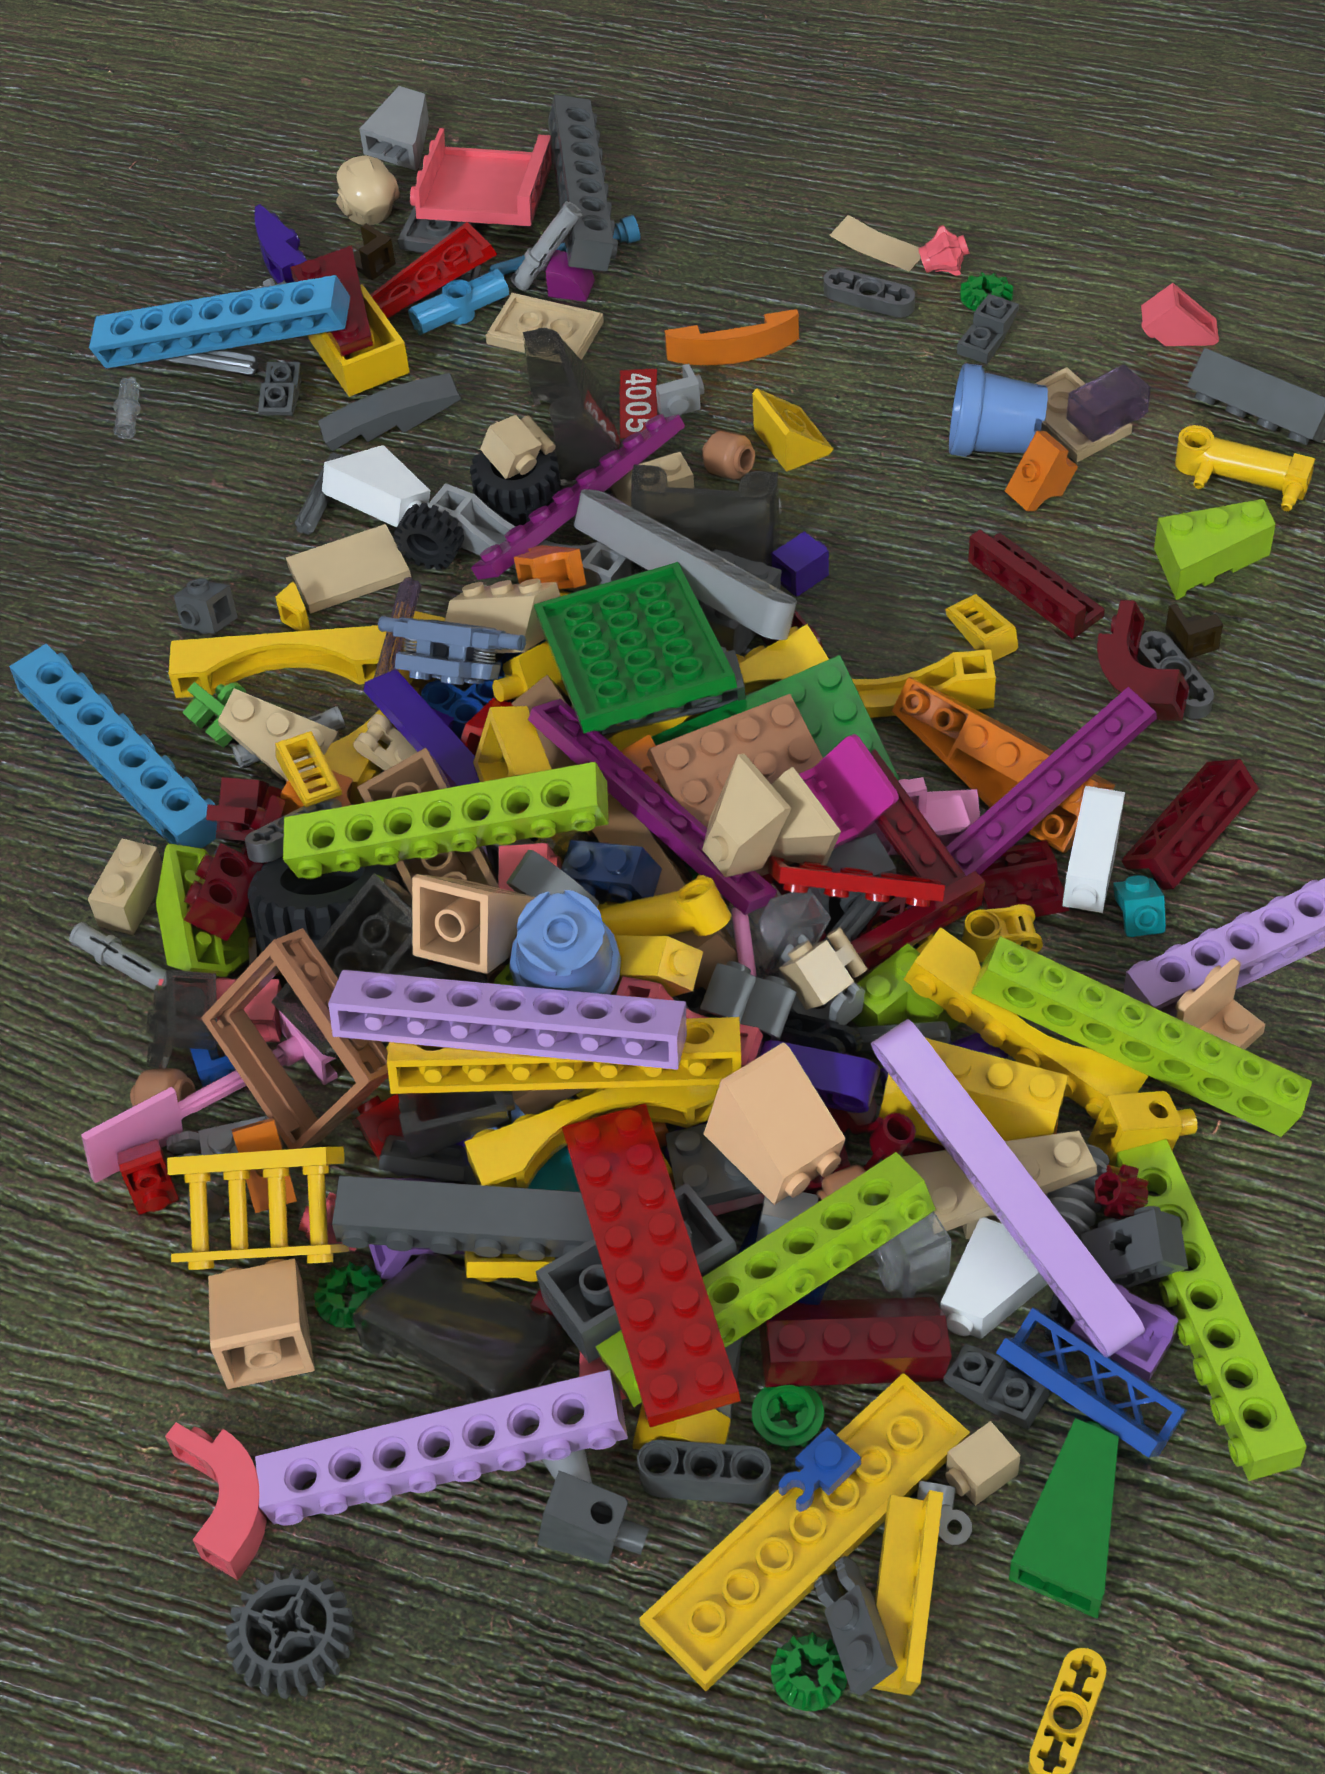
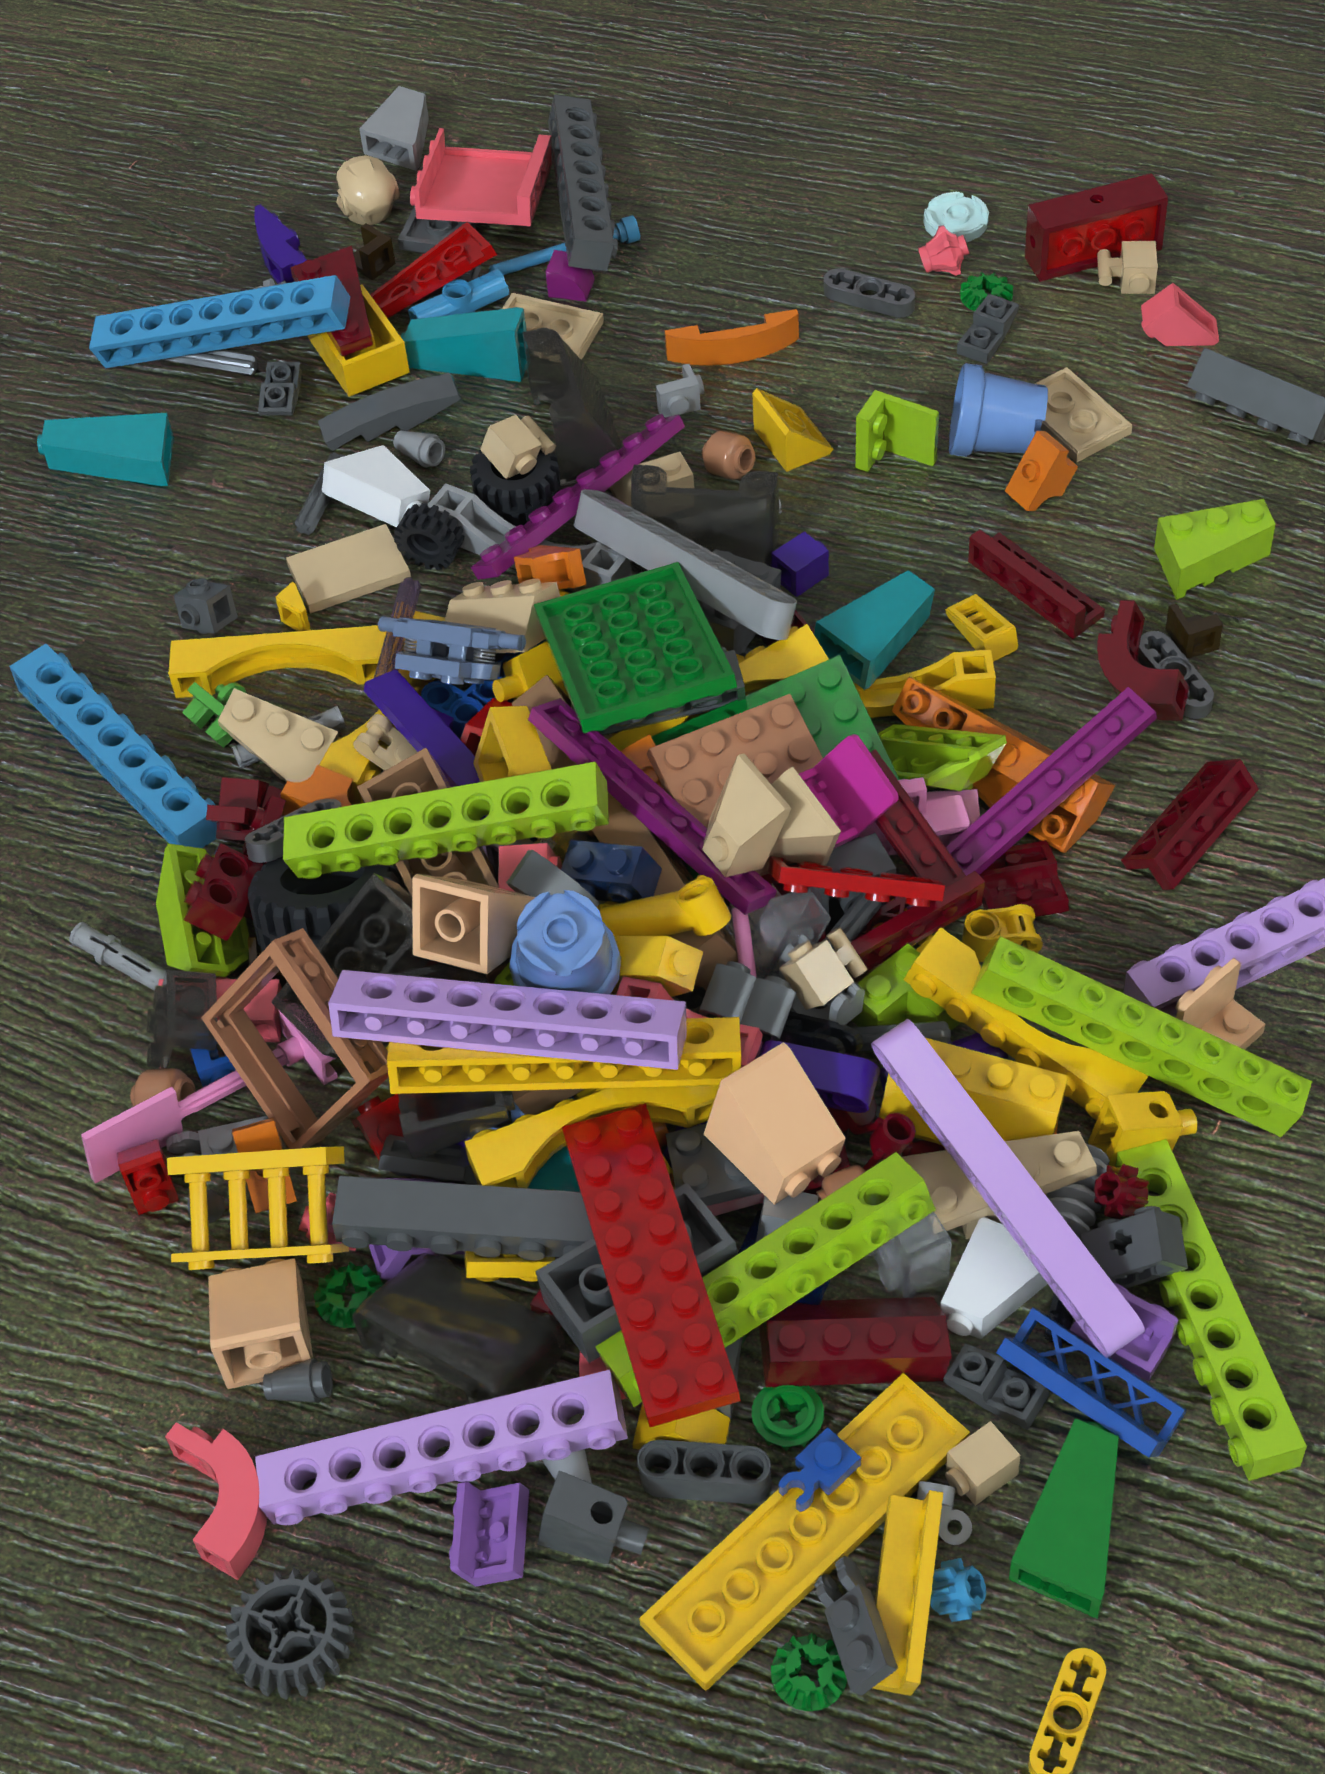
tan brick [88,838,162,935] -> none
clear axle [113,377,141,439] -> none
yellow slope [275,731,342,808] -> none
light grey pin [510,201,582,291] -> none
red sticker [620,368,657,439] -> none
tan sticker [829,215,921,272] -> none
white slope [1062,786,1125,913] -> none
clear purple brick [1066,364,1151,442] -> none
teal bracket [1113,875,1166,937] -> none
yellow piece [1175,425,1315,511] -> none
none -> teal slope [37,413,174,486]
none -> dark grey cone [263,1358,333,1403]
none -> light grey cone [393,430,445,468]
none -> teal slope [400,307,530,382]
none -> medium lavender bracket [449,1481,529,1587]
none -> teal slope [814,570,935,690]
none -> lime bracket [855,390,939,472]
none -> lime wedge [878,724,1007,791]
none -> light aqua tile [923,192,989,242]
none -> dark azure gear [930,1558,986,1622]
none -> dark red brick [1025,173,1168,282]
none -> tan brick [1097,241,1158,294]

